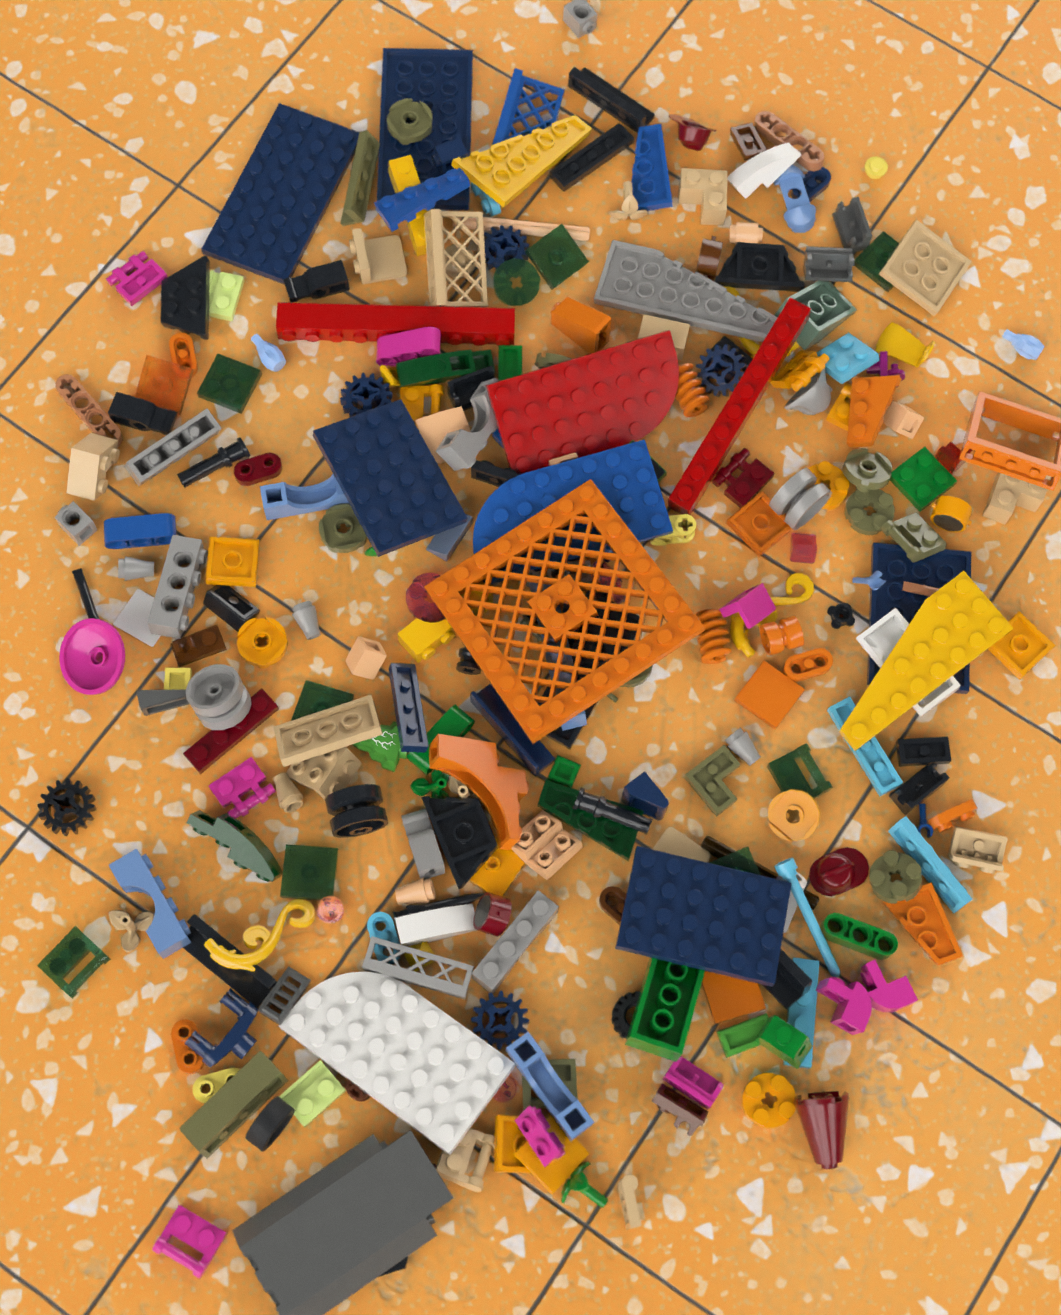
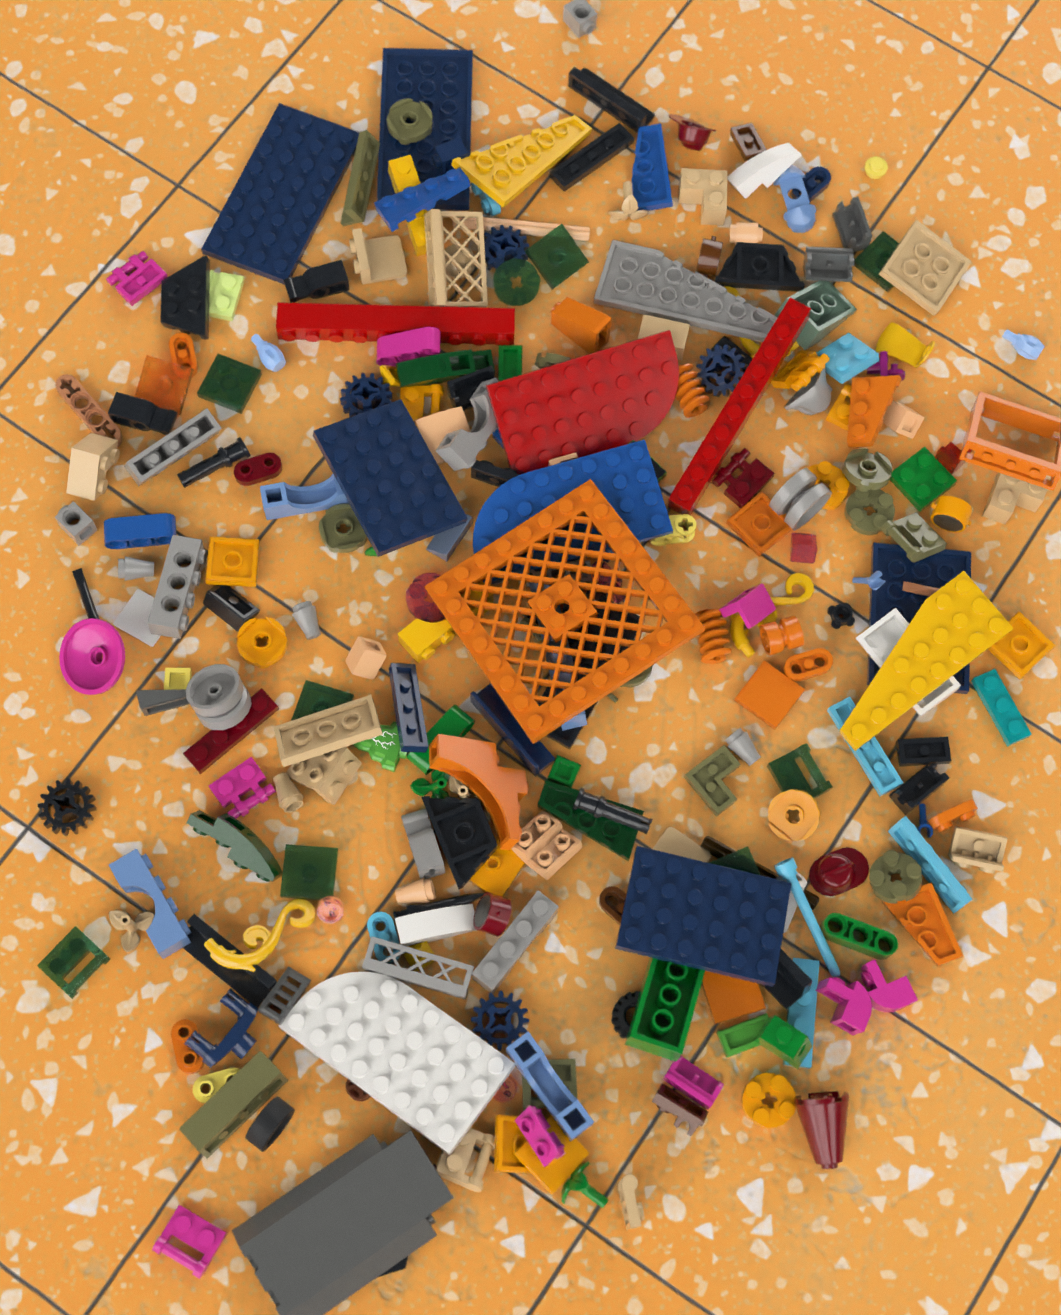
reddish brown plate [171,625,227,667] -> none
yellowish green plate [279,1060,346,1128] -> none
black wheel [325,784,388,838] -> none
black wheel [456,647,481,675] -> none
blue fence [492,68,565,145] -> none
dark blue tile [621,771,669,821] -> none
nougat beam [754,111,824,171] -> none
none -> teal plate [971,669,1032,747]

